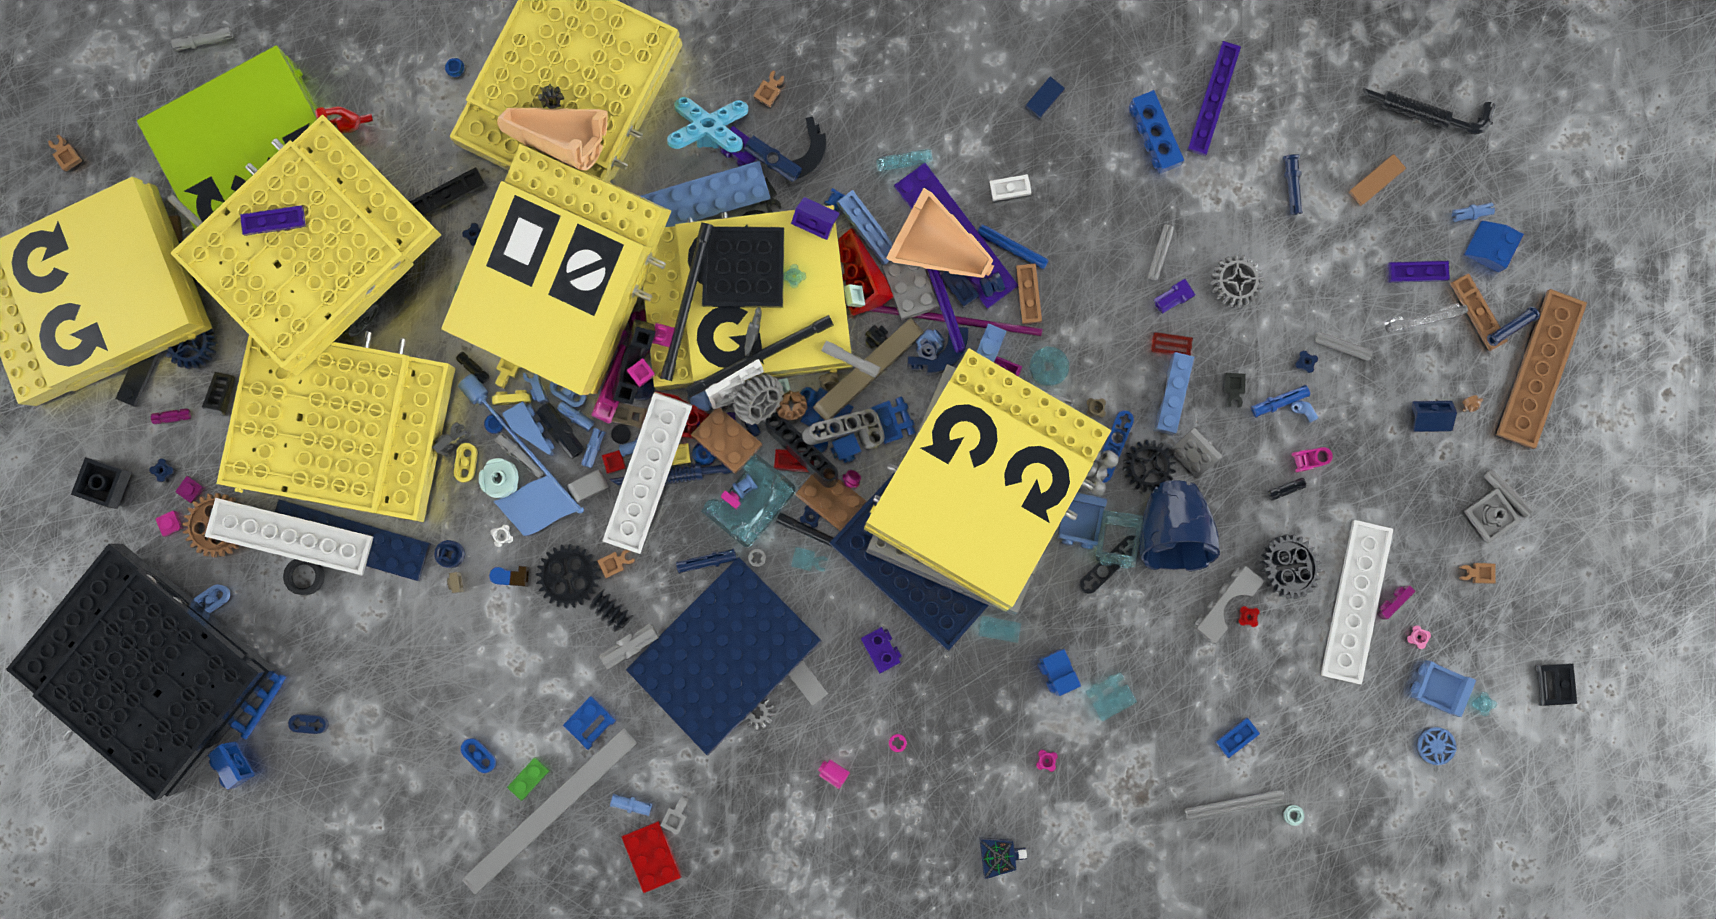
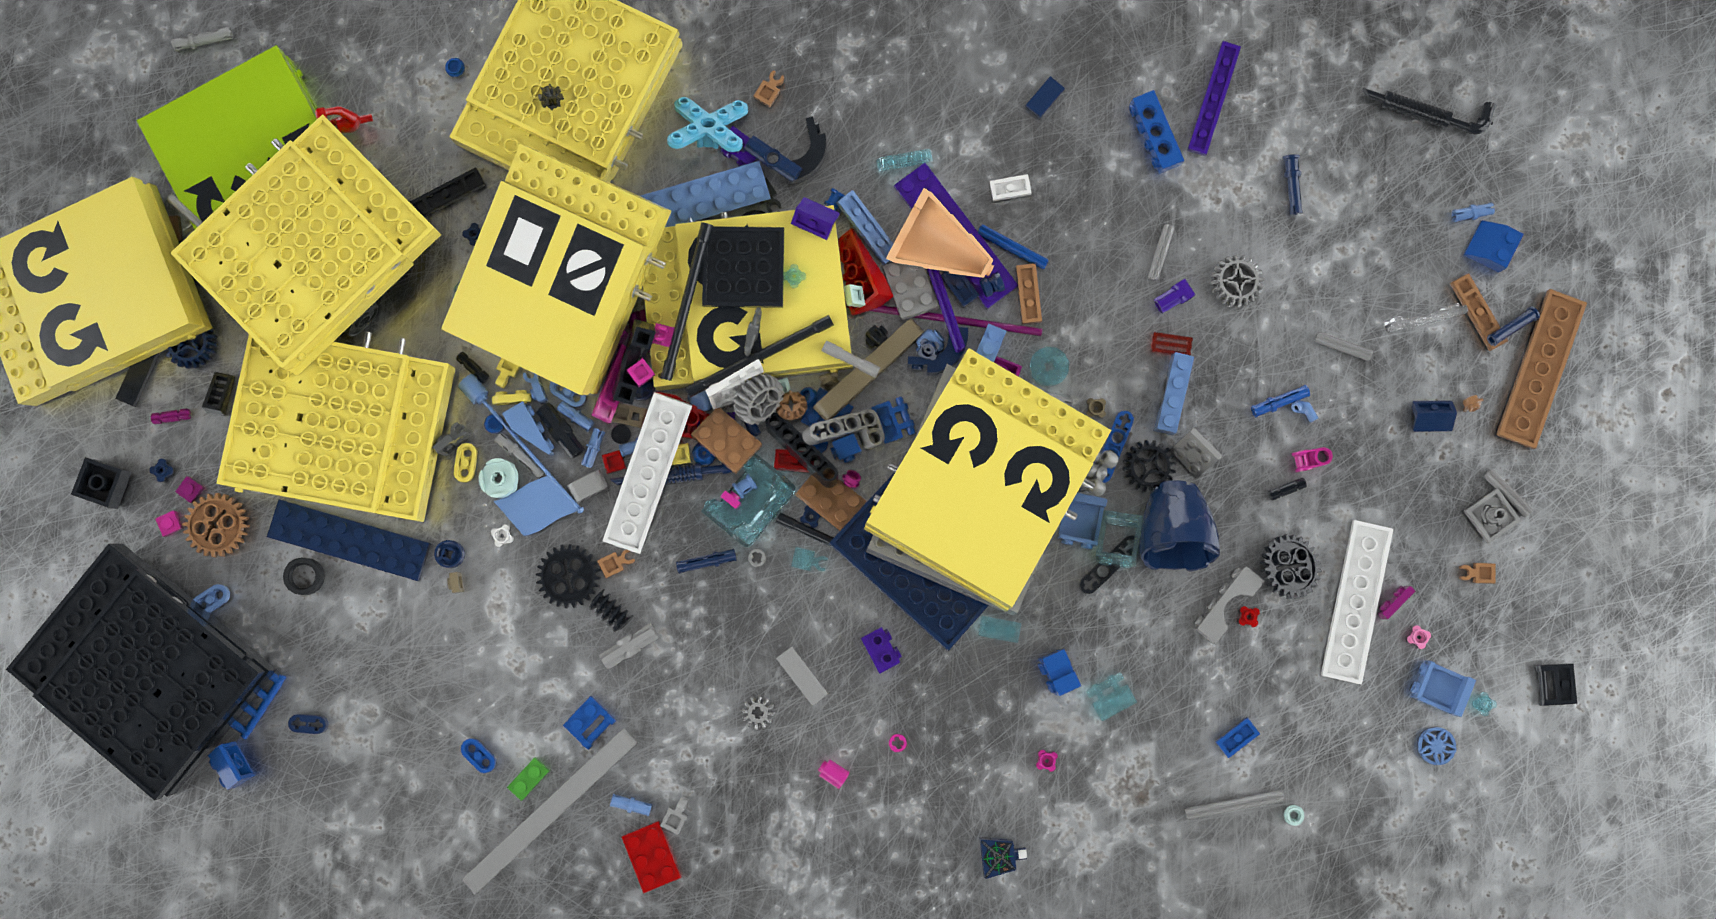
medium nougat plate [48,135,82,172] -> none
white plate [205,498,373,575] -> none
dark purple tile [240,205,306,236] -> none
leg [489,566,530,587] -> none
light nougat cone [497,108,608,170] -> none
dark blue plate [626,557,822,756] -> none
pearl dark grey plate [1224,373,1246,408] -> none
dark blue plate [1295,351,1318,373] -> none
medium nougat tile [1349,154,1406,206] -> none
dark purple tile [1388,261,1450,283] -> none

